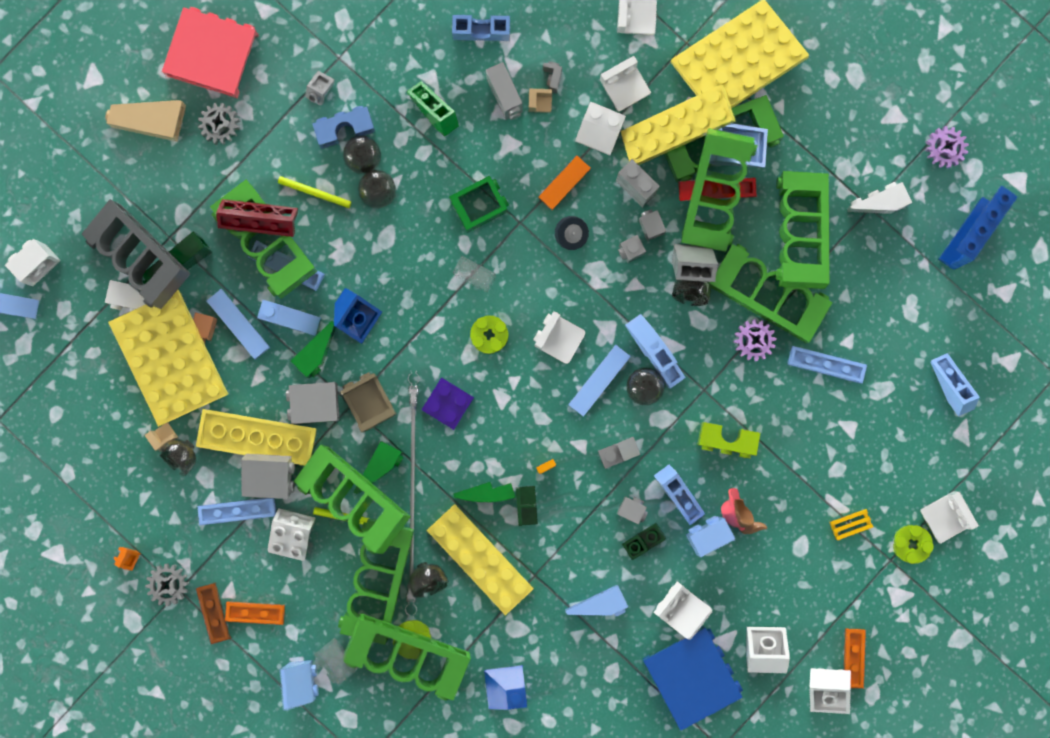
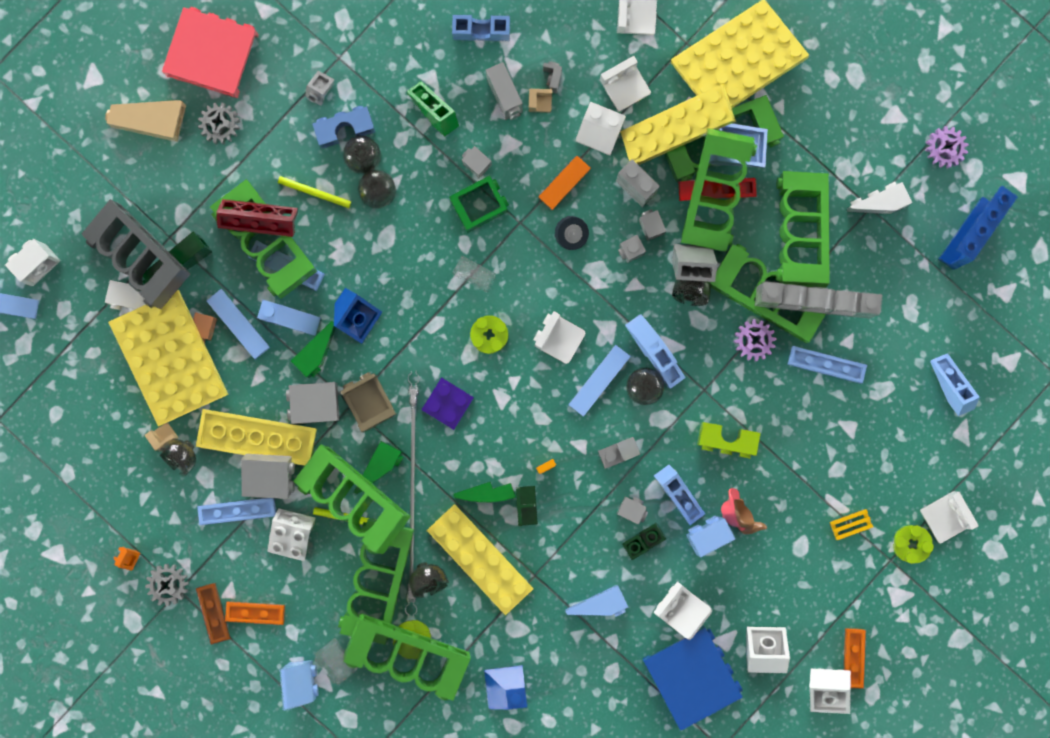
none -> light grey brick [462,146,492,179]
none -> light grey fence [755,282,882,319]

